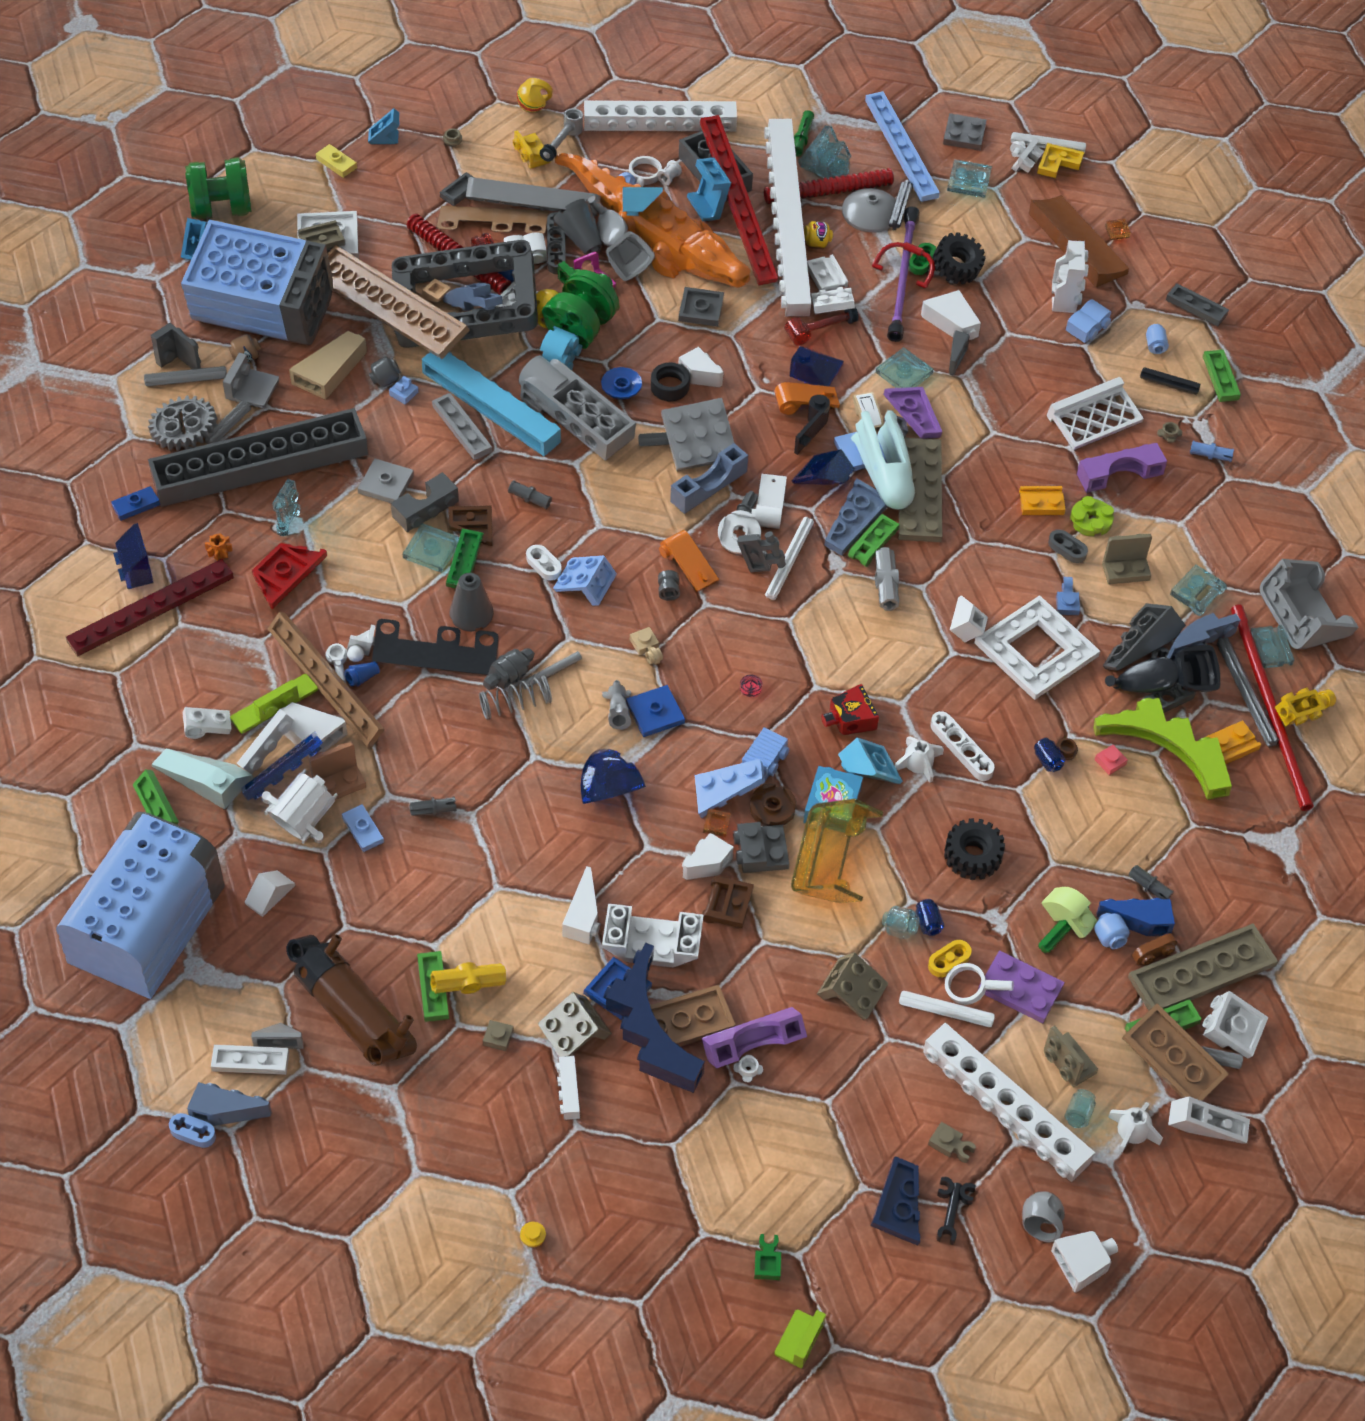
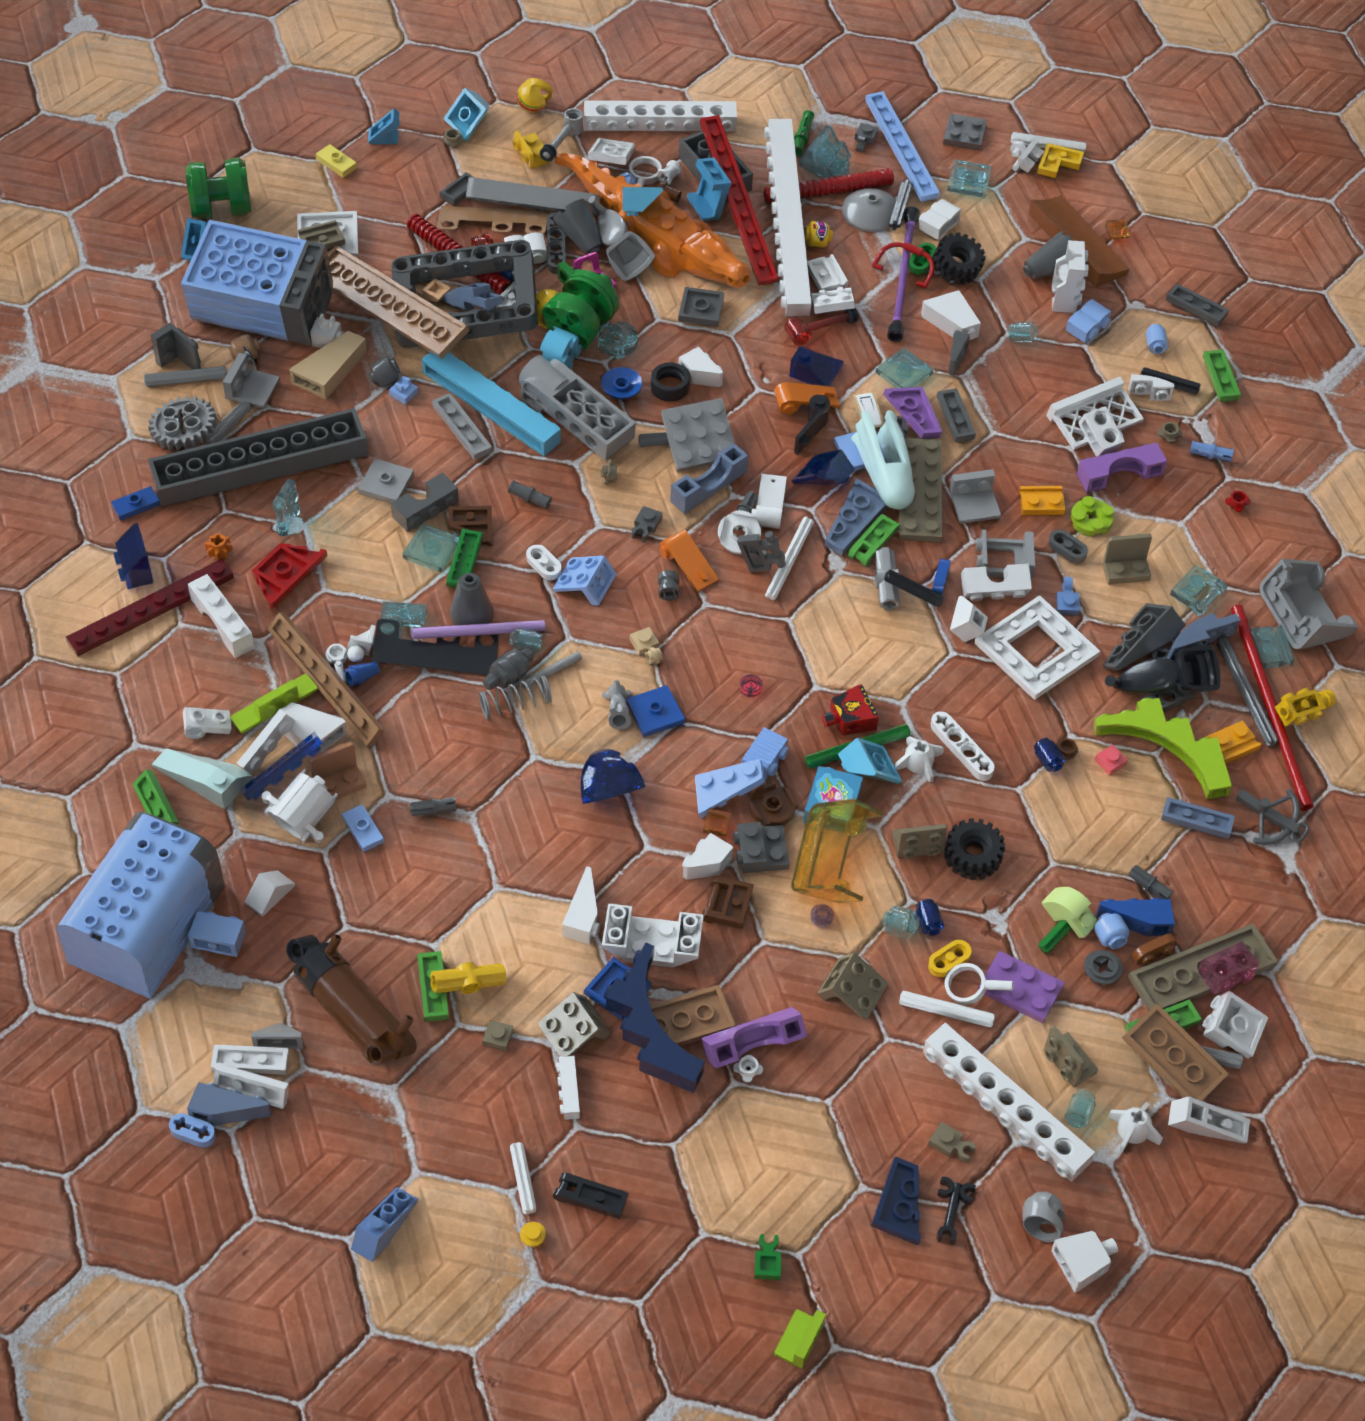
none -> white arch [188,574,254,658]
none -> light blue brick [188,911,246,957]
none -> white plate [213,1063,289,1109]
none -> white brick [310,313,344,348]
none -> medium blue slope [351,1187,418,1262]
none -> clear light blue plate [380,601,427,639]
none -> lavender piece [412,620,545,639]
none -> medium azure slope [443,88,489,141]
none -> clear light blue brick [509,628,543,652]
none -> white axle [510,1142,536,1215]
none -> black plate [553,1173,629,1219]
none -> white tile [587,138,635,165]
none -> clear light blue plate [598,321,638,359]
none -> dark tan plate [601,459,617,484]
none -> dark grey plate [632,506,663,542]
none -> reddish brown pin [657,182,682,203]
none -> green axle [805,724,911,768]
none -> plate [810,904,834,927]
none -> dark grey plate [854,123,879,153]
none -> black axle [884,570,944,607]
none -> dark tan bracket [892,824,947,859]
none -> white brick [919,199,962,240]
none -> blue beam [932,558,951,595]
none -> dark grey plate [937,388,976,443]
none -> light grey bracket [949,469,1001,523]
none -> white arch [961,563,1032,601]
none -> light grey window [976,530,1035,579]
none -> clear light blue brick [1009,321,1038,342]
none -> dark grey cone [1023,231,1073,279]
none -> white brick [1078,406,1125,457]
none -> dark grey gear [1083,950,1122,986]
none -> white slope [1128,374,1174,401]
none -> sand blue plate [1161,797,1235,839]
none -> clear pink brick [1198,941,1259,994]
none -> red plate [1225,490,1251,512]
none -> dark grey piece [1236,789,1309,845]

